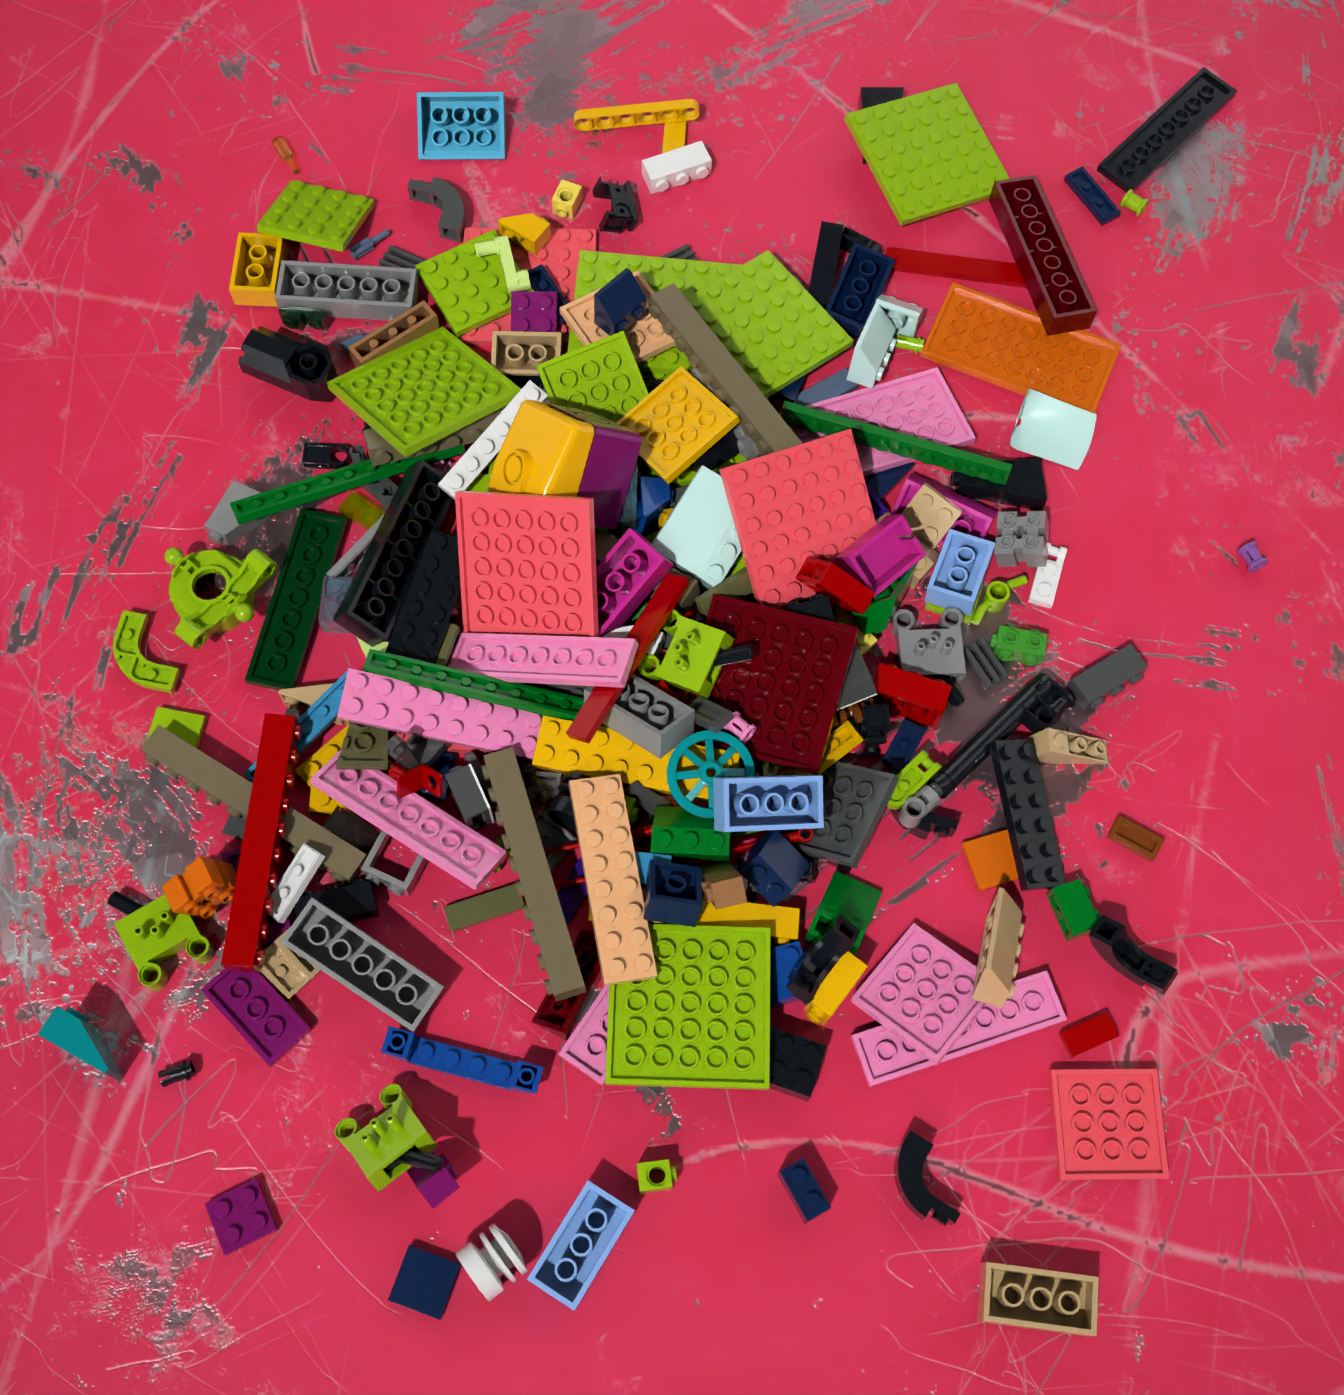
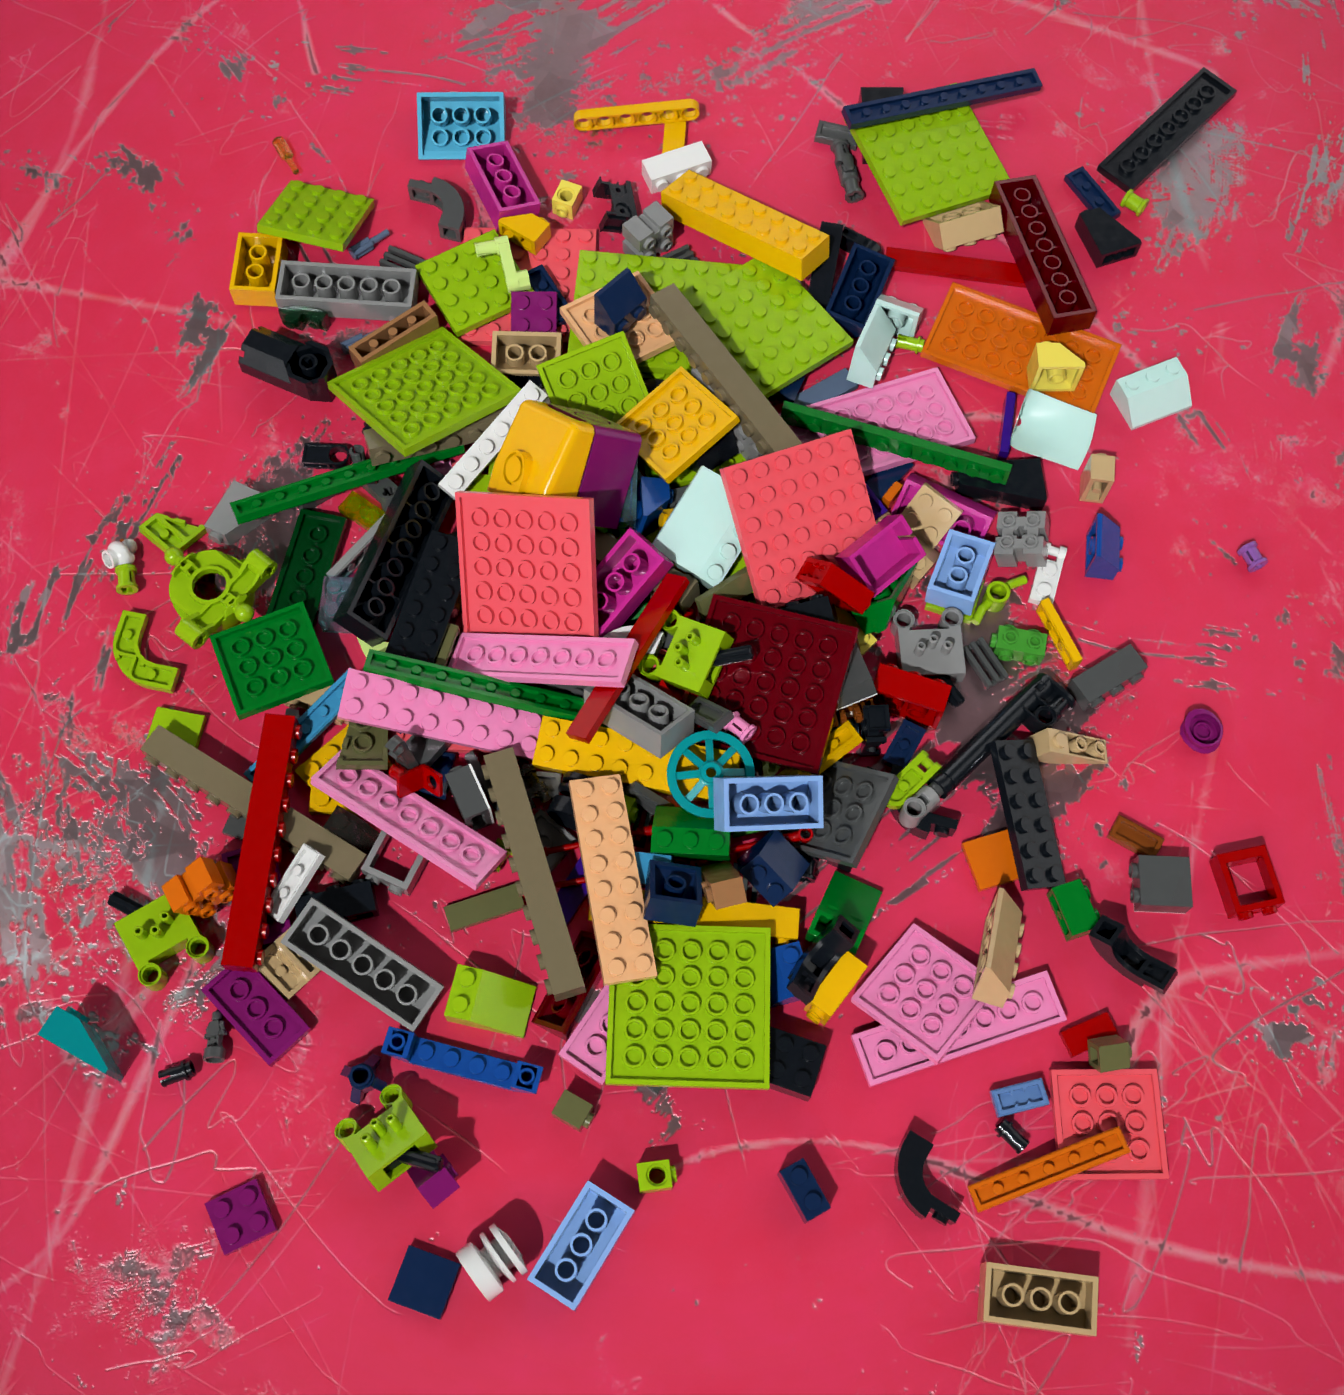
none -> white animal [102,539,137,569]
none -> lime bush [115,564,138,595]
none -> lime wing [139,513,207,553]
none -> dark grey piece [203,1010,227,1063]
none -> green plate [209,601,335,720]
none -> dark blue rock [340,1053,388,1105]
none -> lime slope [444,964,537,1039]
none -> dark pink brick [465,140,541,231]
none -> olive brick [551,1089,595,1132]
none -> light grey brick [622,201,674,257]
none -> yellow brick [661,170,830,281]
none -> dark grey tile [814,120,857,151]
none -> dark grey piece [830,138,864,203]
none -> dark blue plate [841,68,1043,130]
none -> orange tile [881,481,903,512]
none -> tan slope [922,201,1004,252]
none -> orange tile [967,1126,1131,1213]
none -> medium blue plate [989,1078,1050,1118]
none -> black pin [994,1118,1030,1154]
none -> dark purple tile [996,391,1016,461]
none -> light yellow slope [1027,341,1086,391]
none -> yellow tile [1036,598,1083,671]
none -> black slope [1075,207,1142,268]
none -> tan brick [1079,453,1115,503]
none -> blue slope [1085,513,1123,580]
none -> olive brick [1087,1034,1132,1073]
none -> light aqua slope [1110,357,1192,431]
none -> dark grey piece [1128,855,1193,914]
none -> magenta piece [1180,708,1223,754]
none -> red window [1209,845,1285,921]

